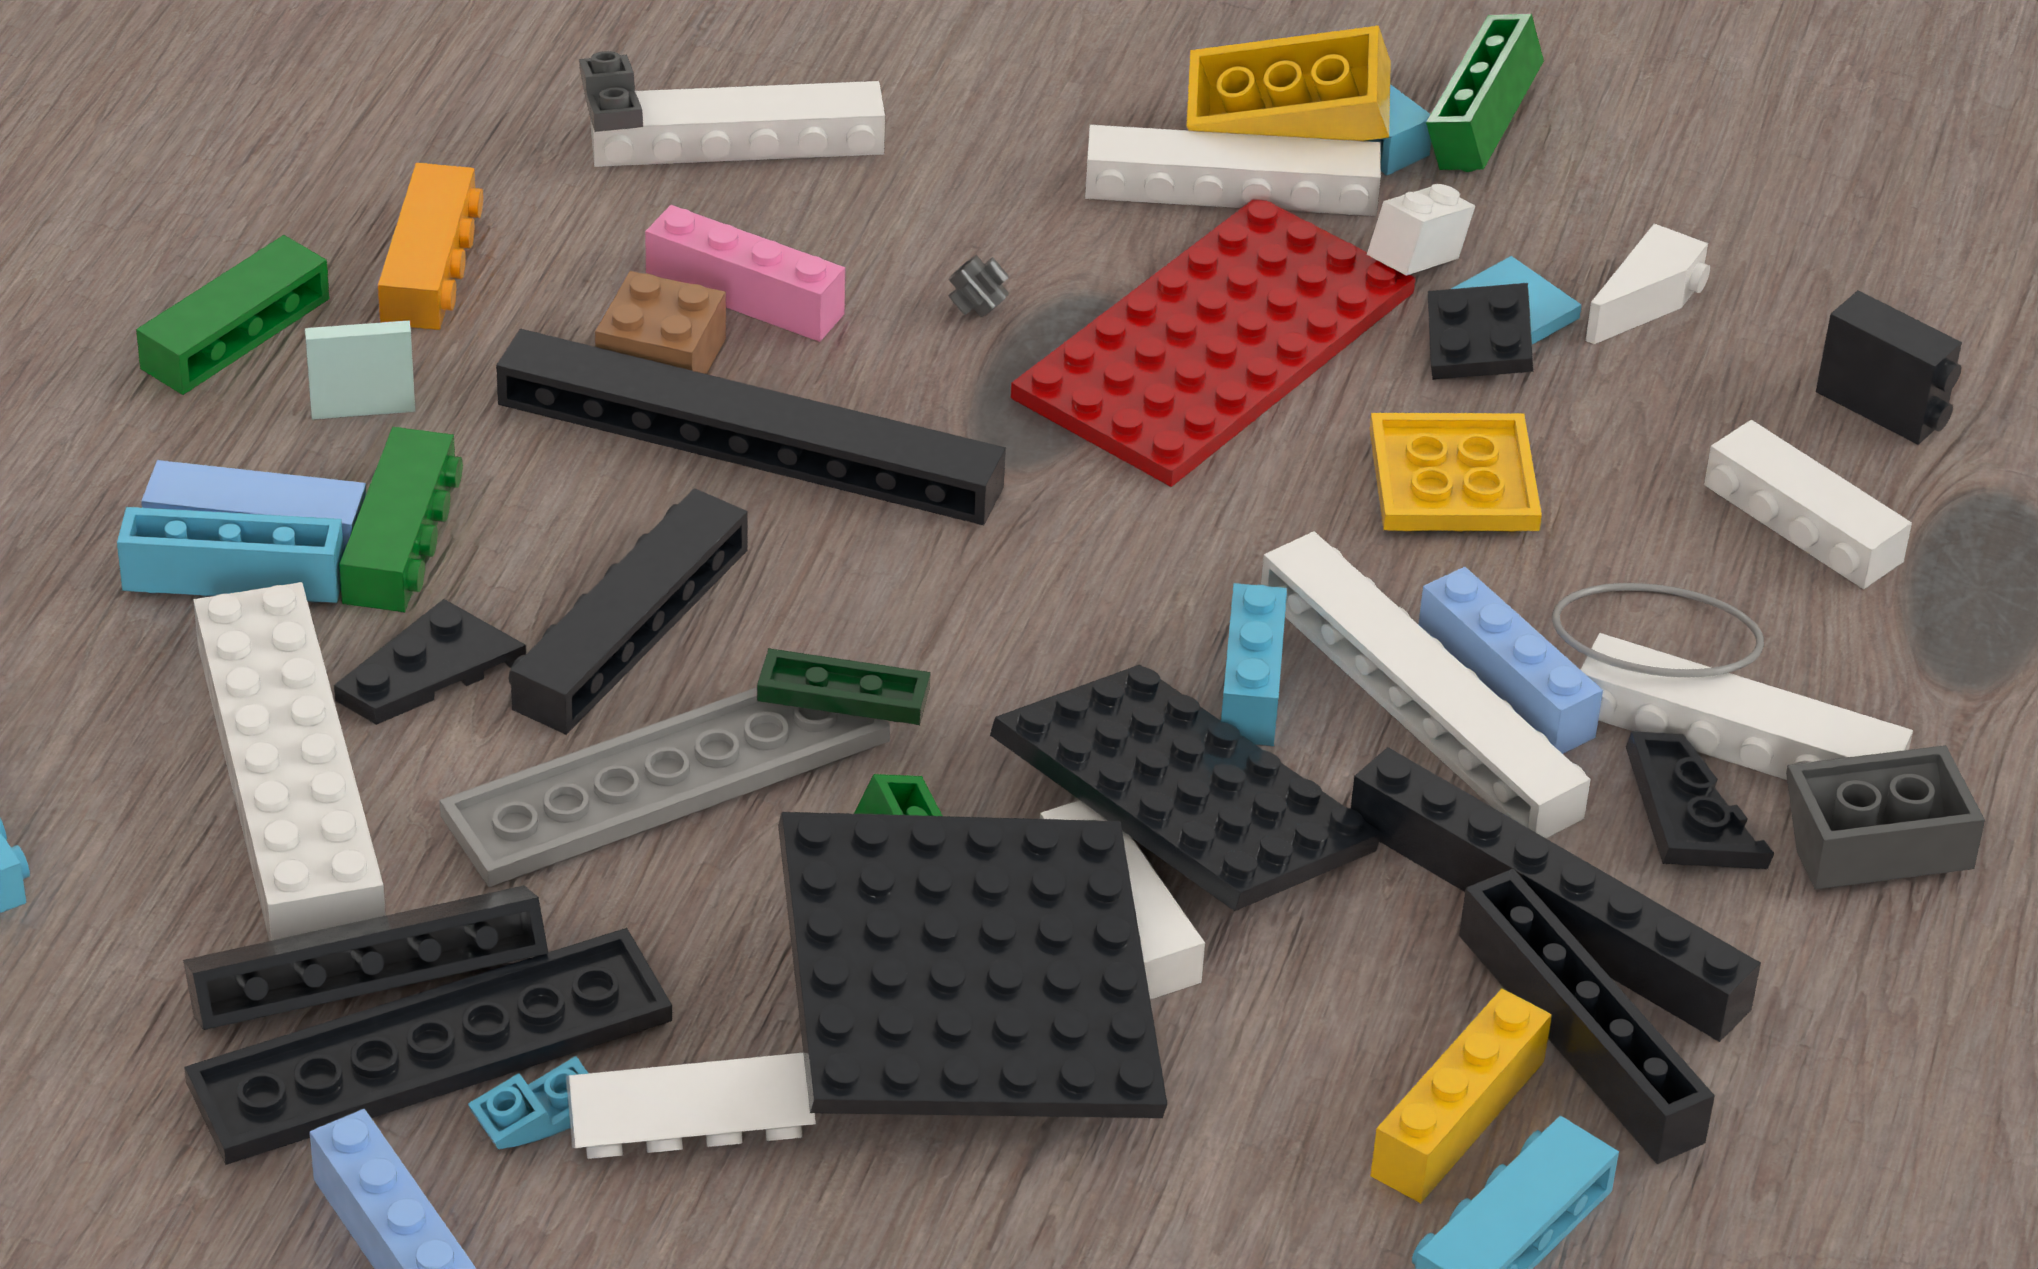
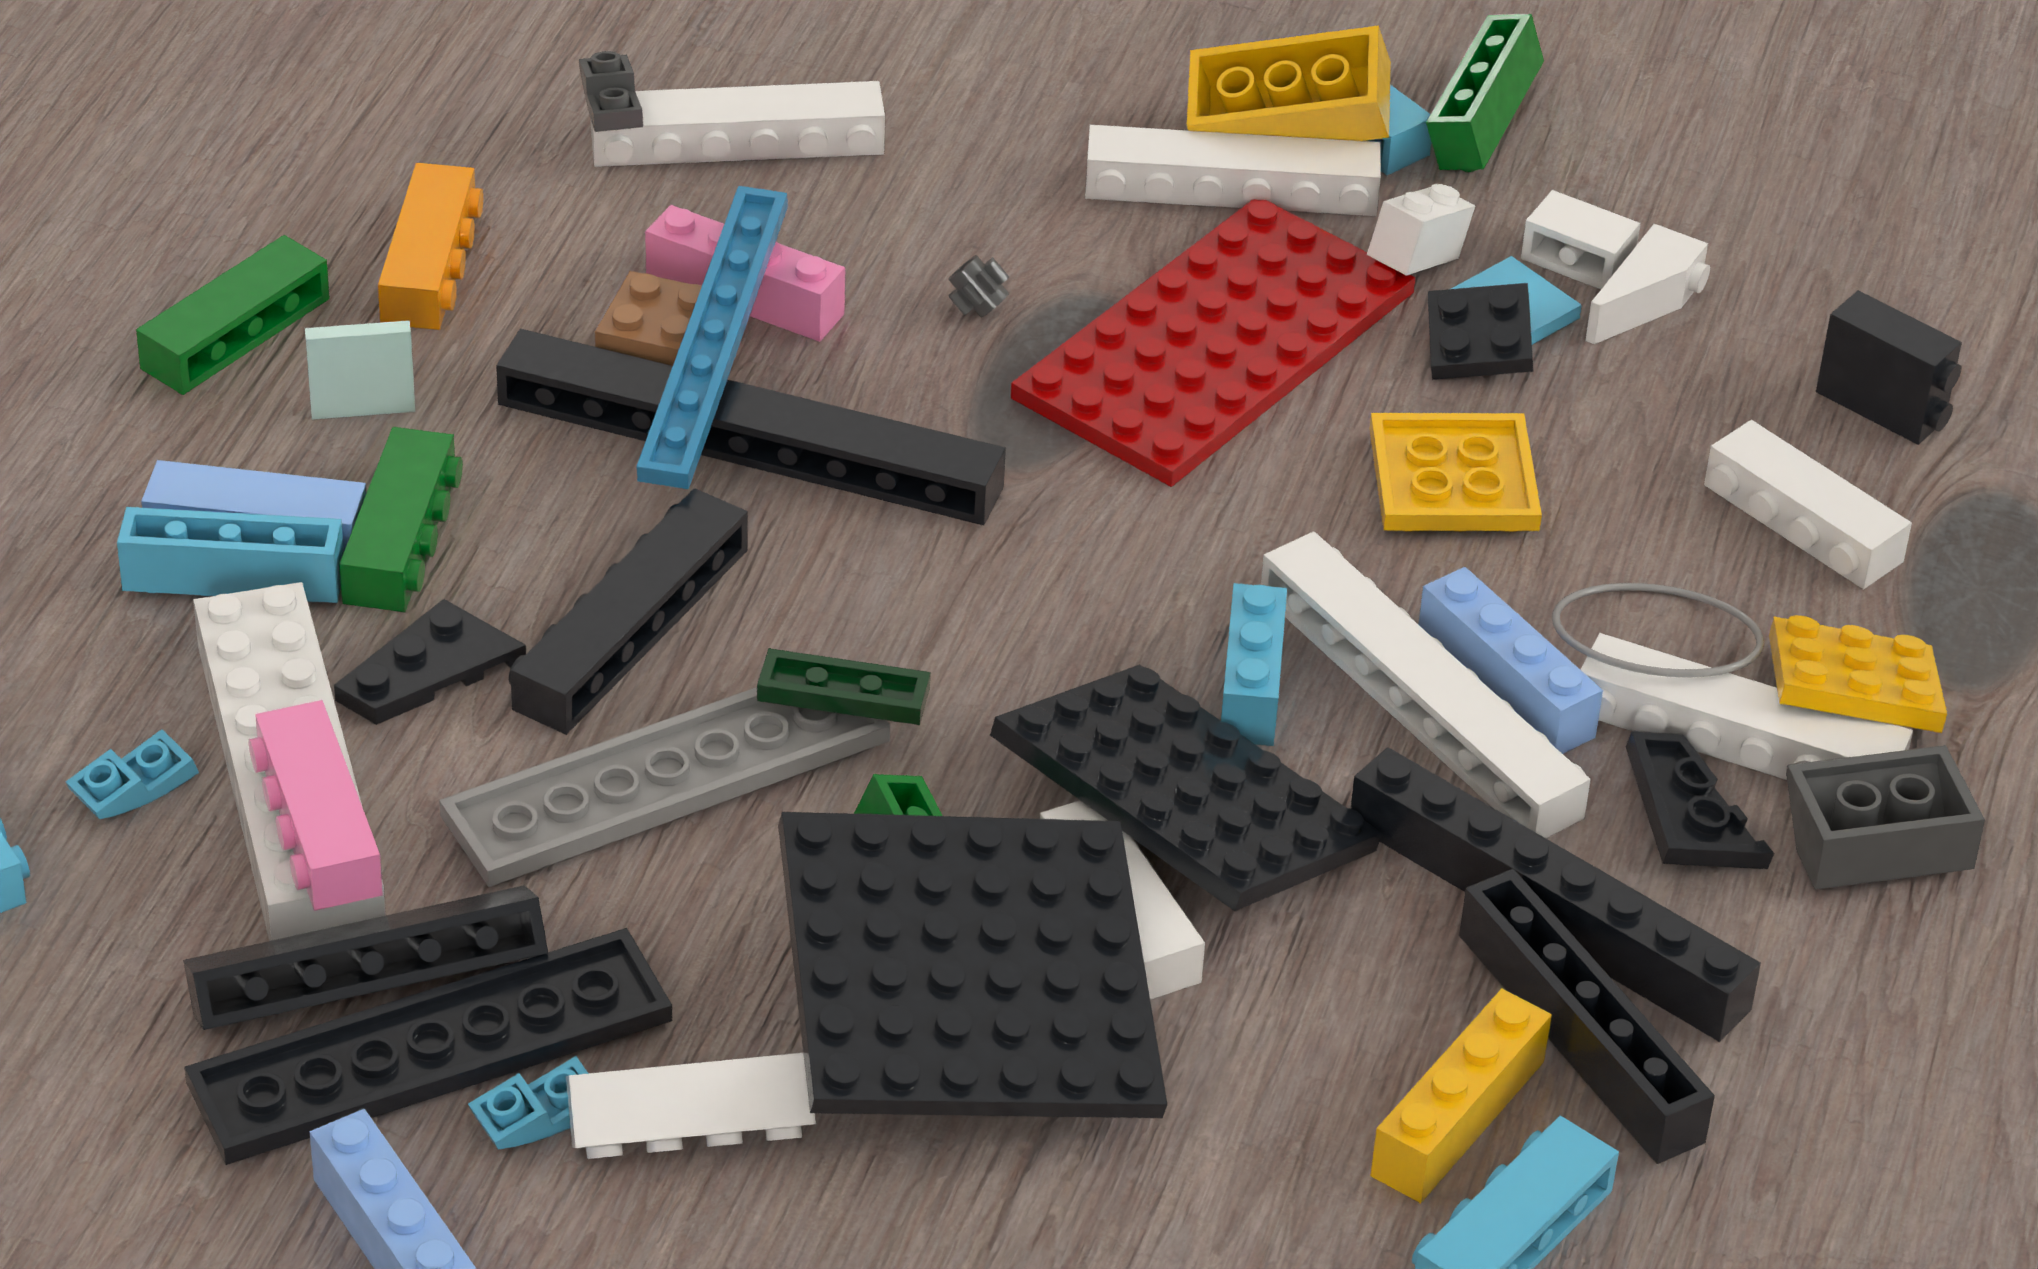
none -> medium azure slope [66,729,199,819]
none -> bright pink brick [248,700,383,911]
none -> dark azure plate [636,186,788,489]
none -> white brick [1521,190,1641,289]
none -> yellow plate [1769,615,1947,733]

